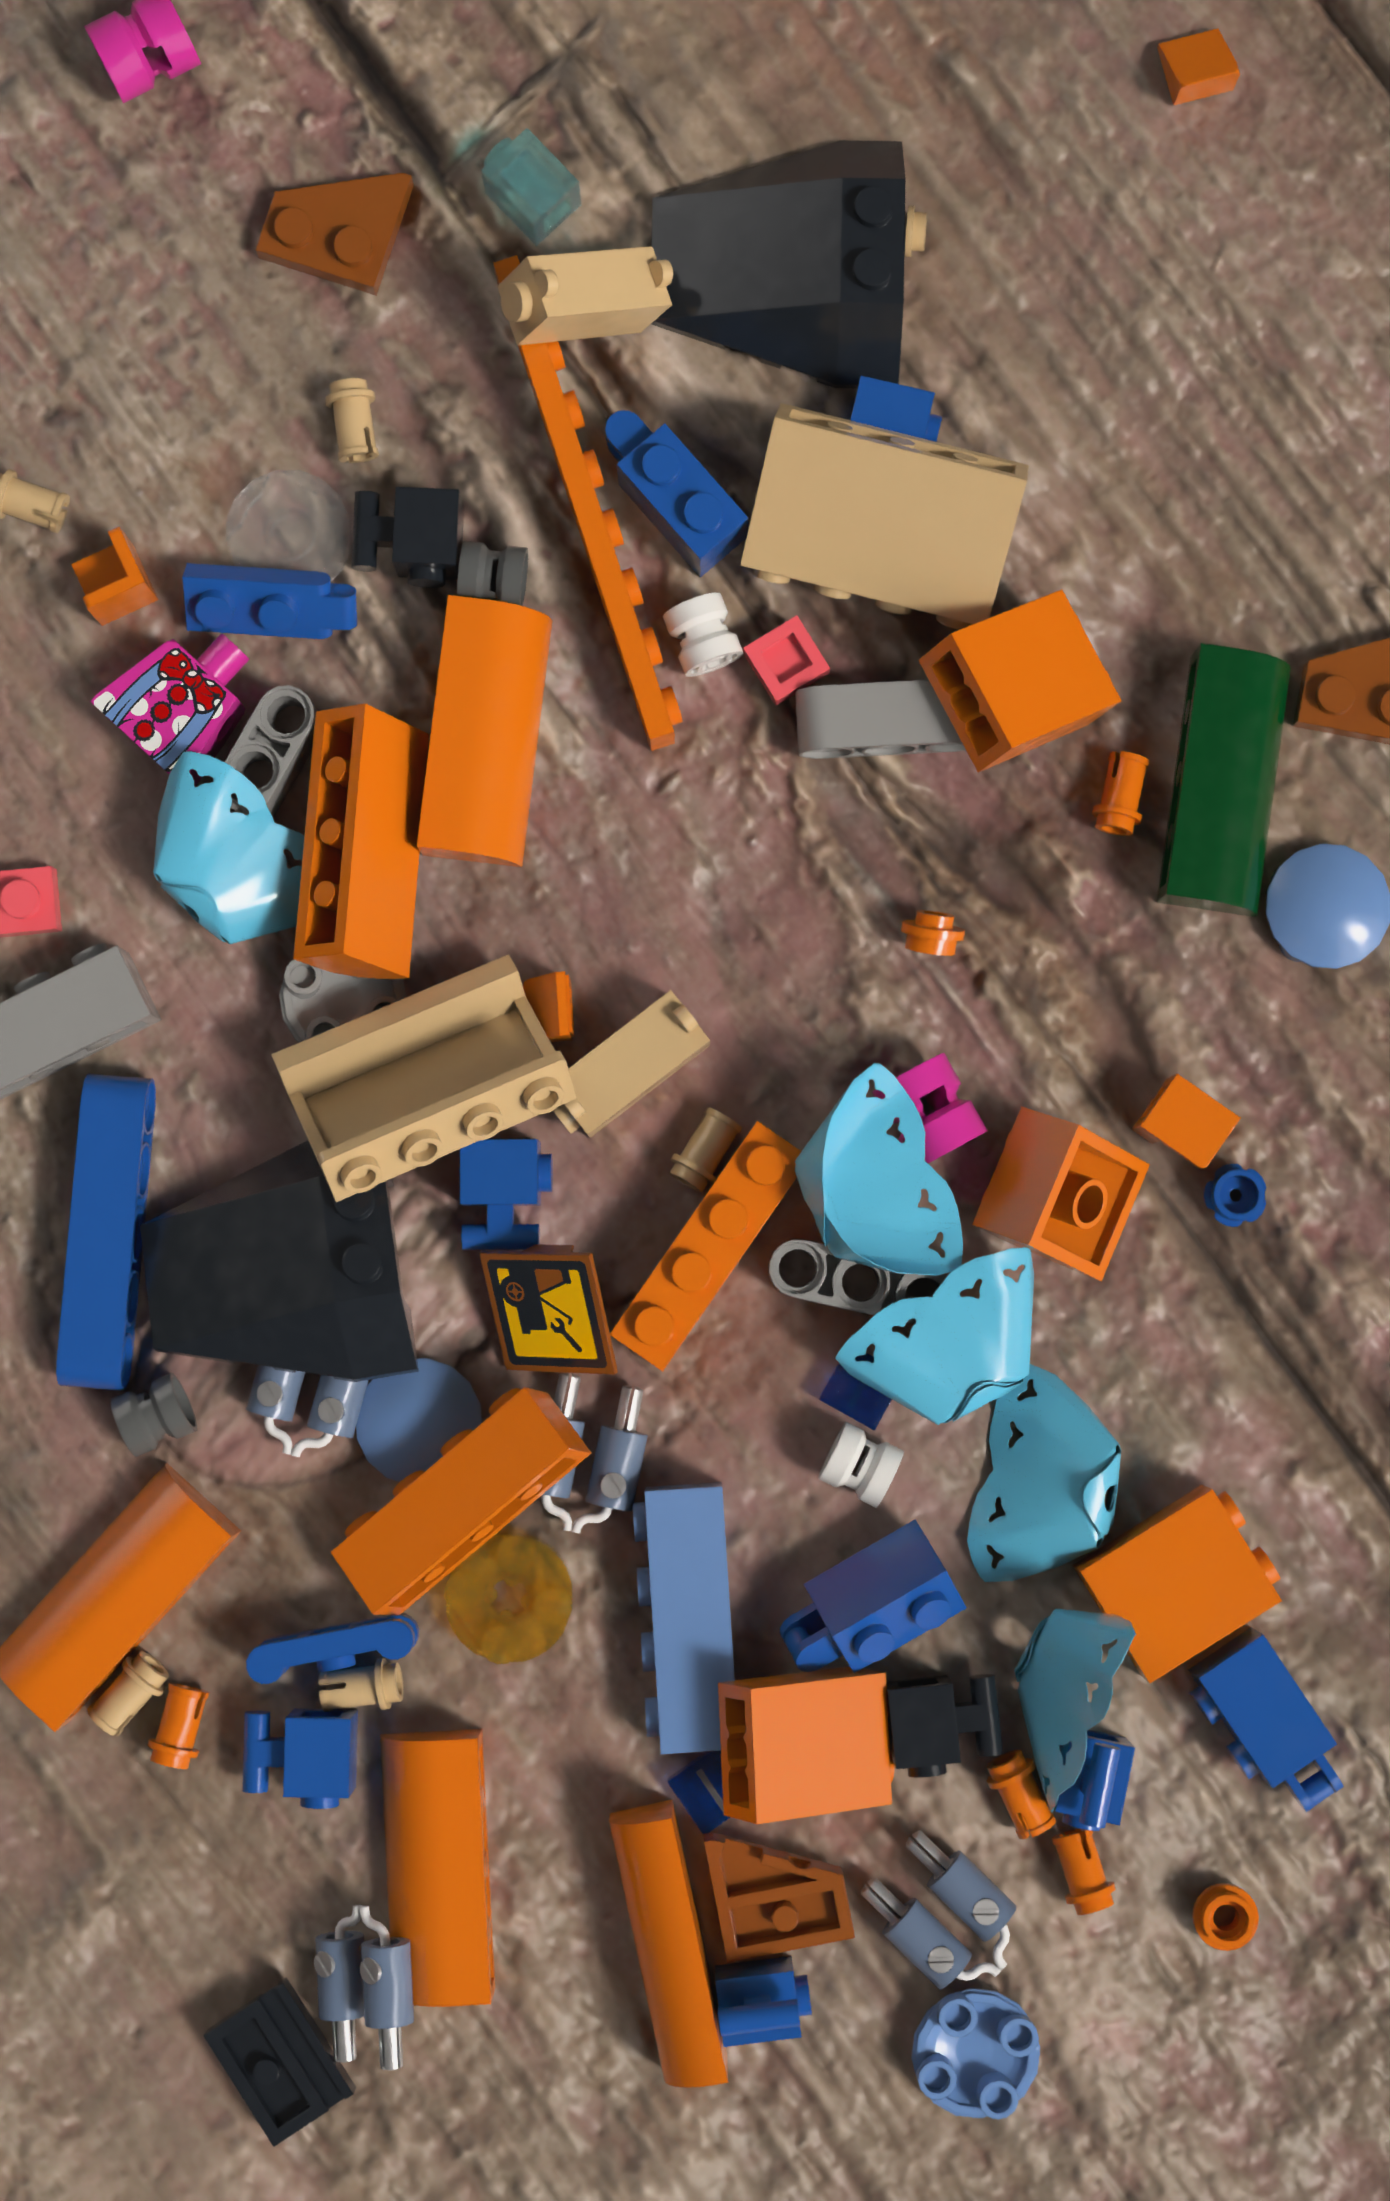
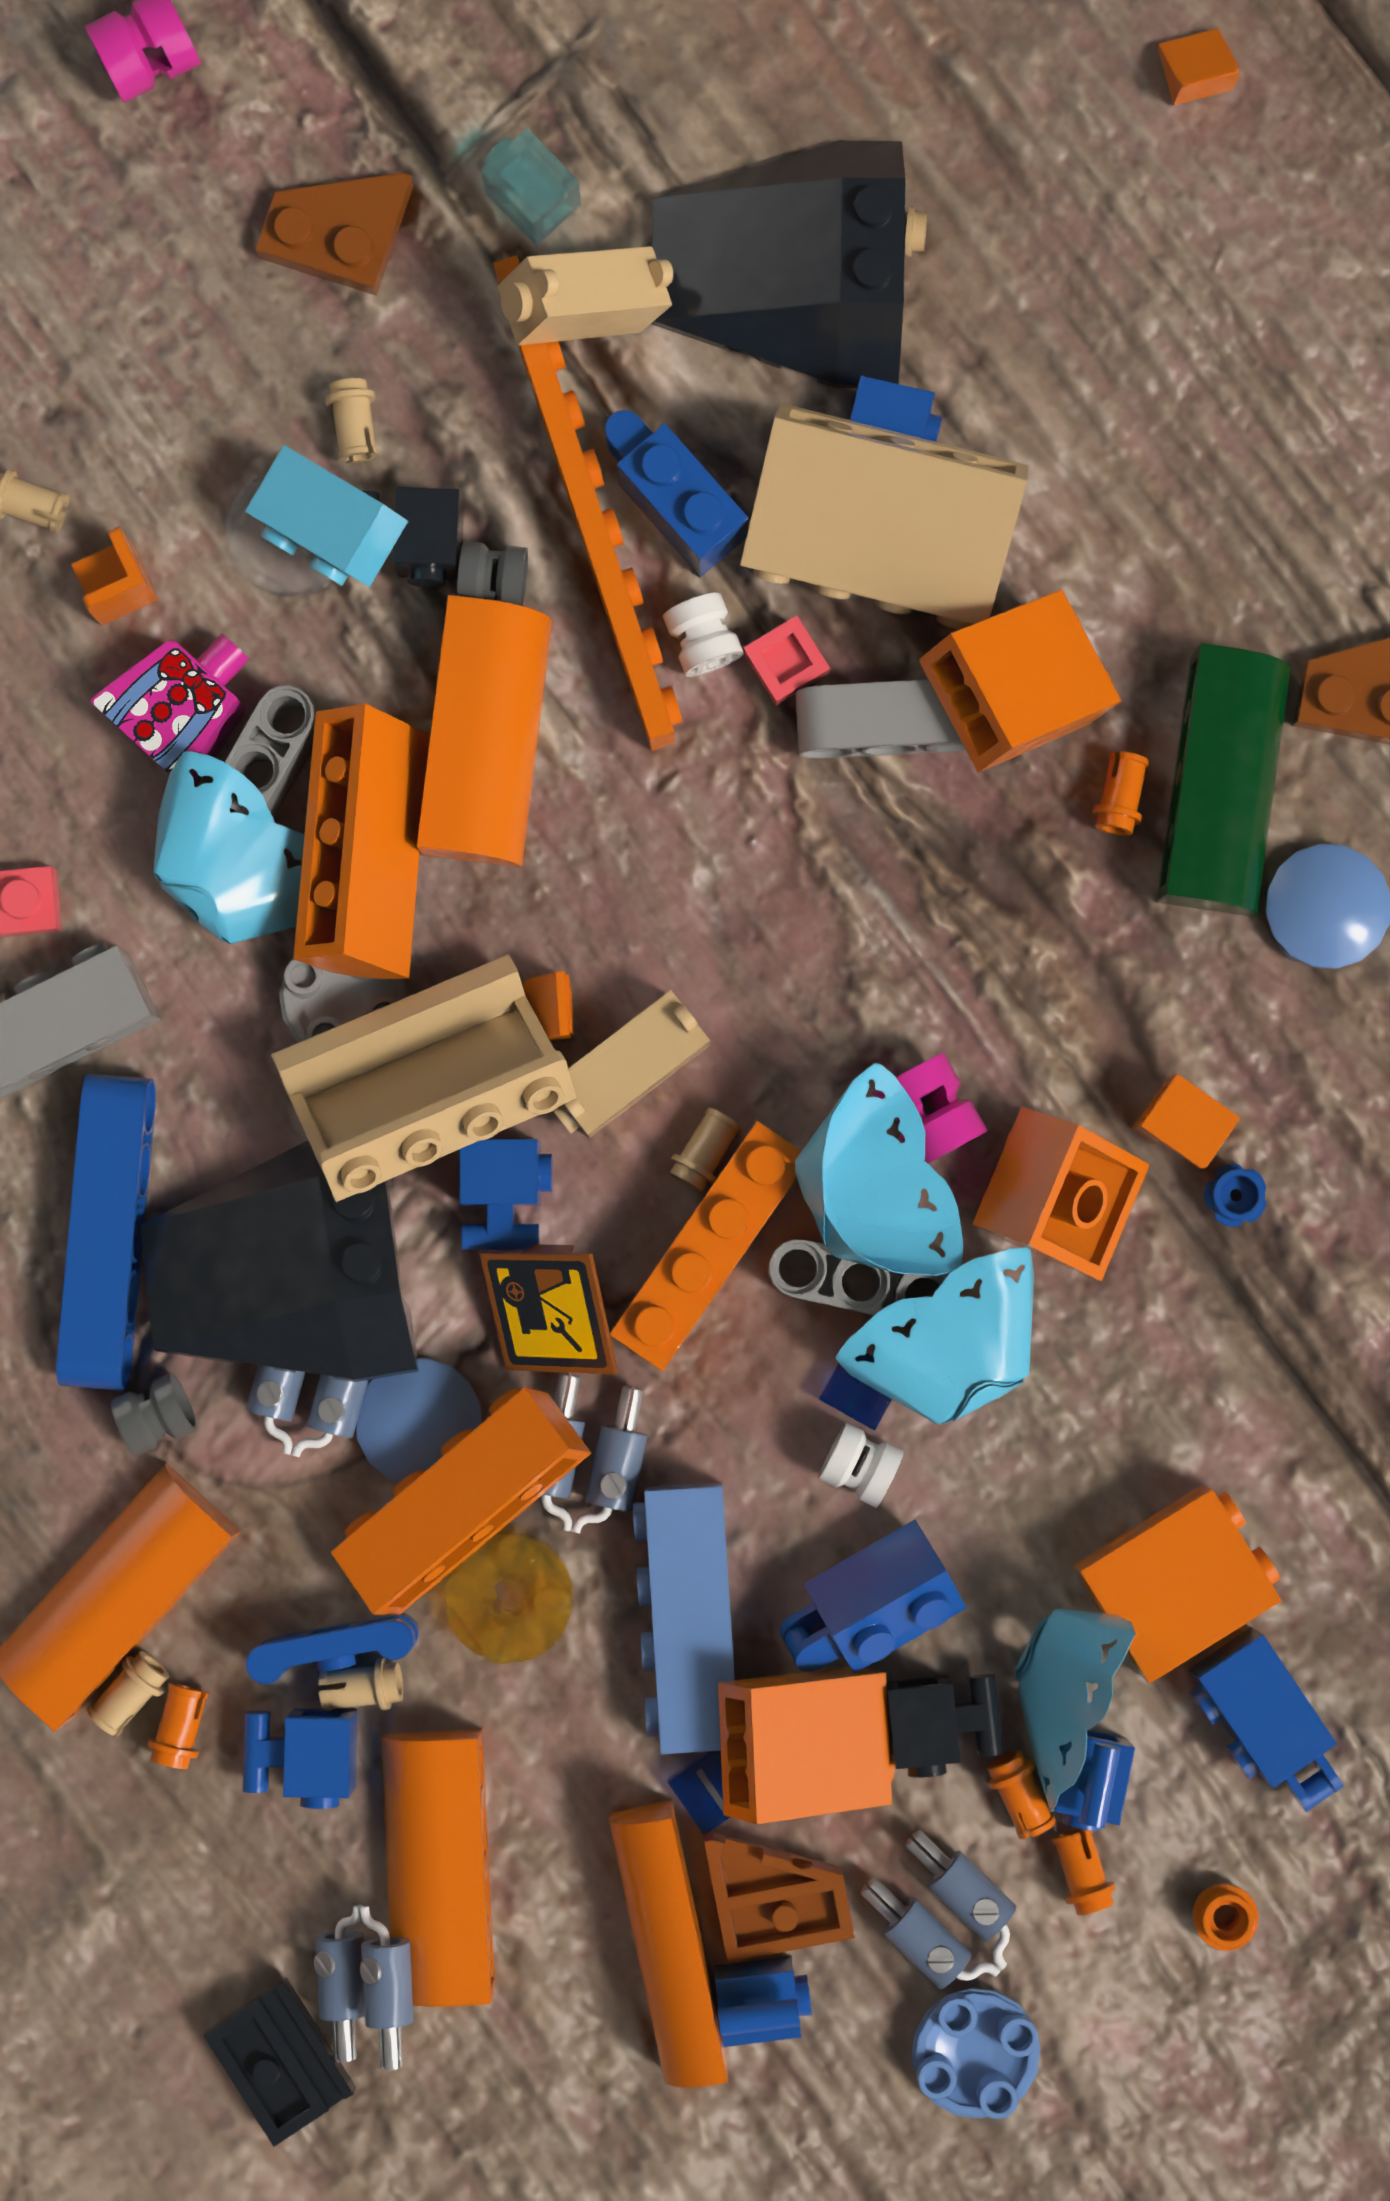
blue hinge [182,563,357,639] -> none
orange plate [901,910,965,956] -> none
medium azure piece [967,1364,1121,1582] -> none
none -> medium azure brick [245,445,408,587]

